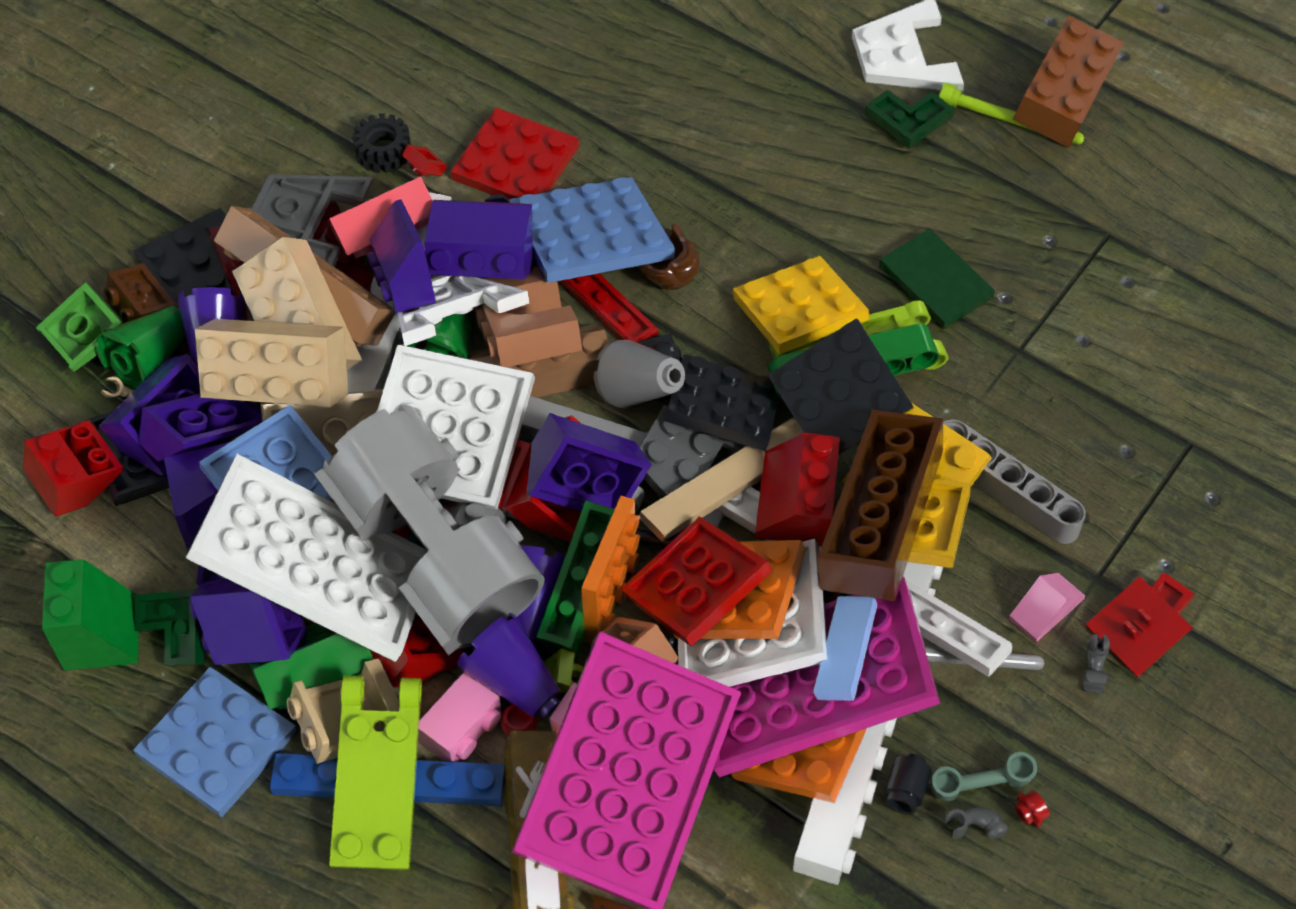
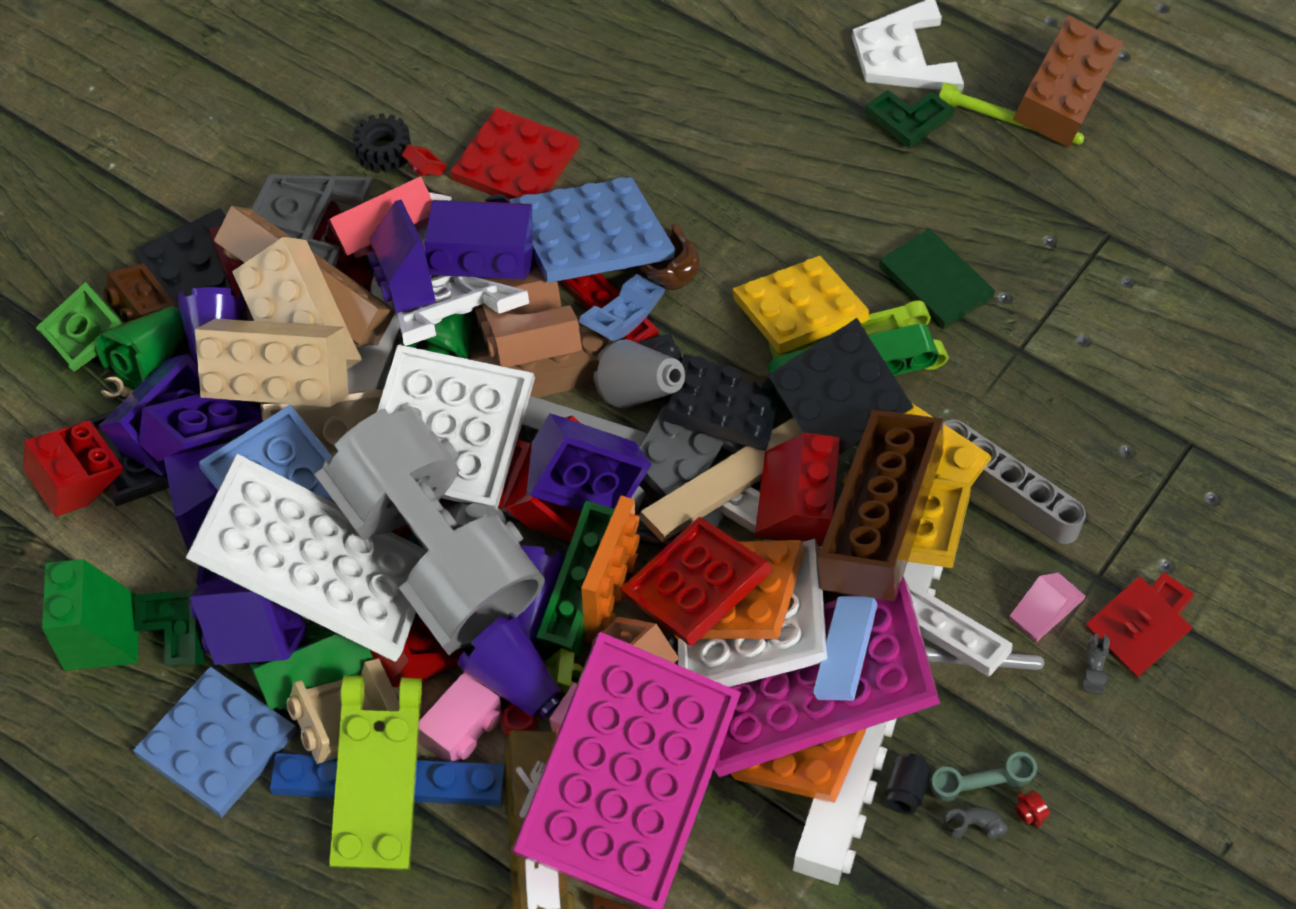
none -> medium blue slope [578,274,665,341]

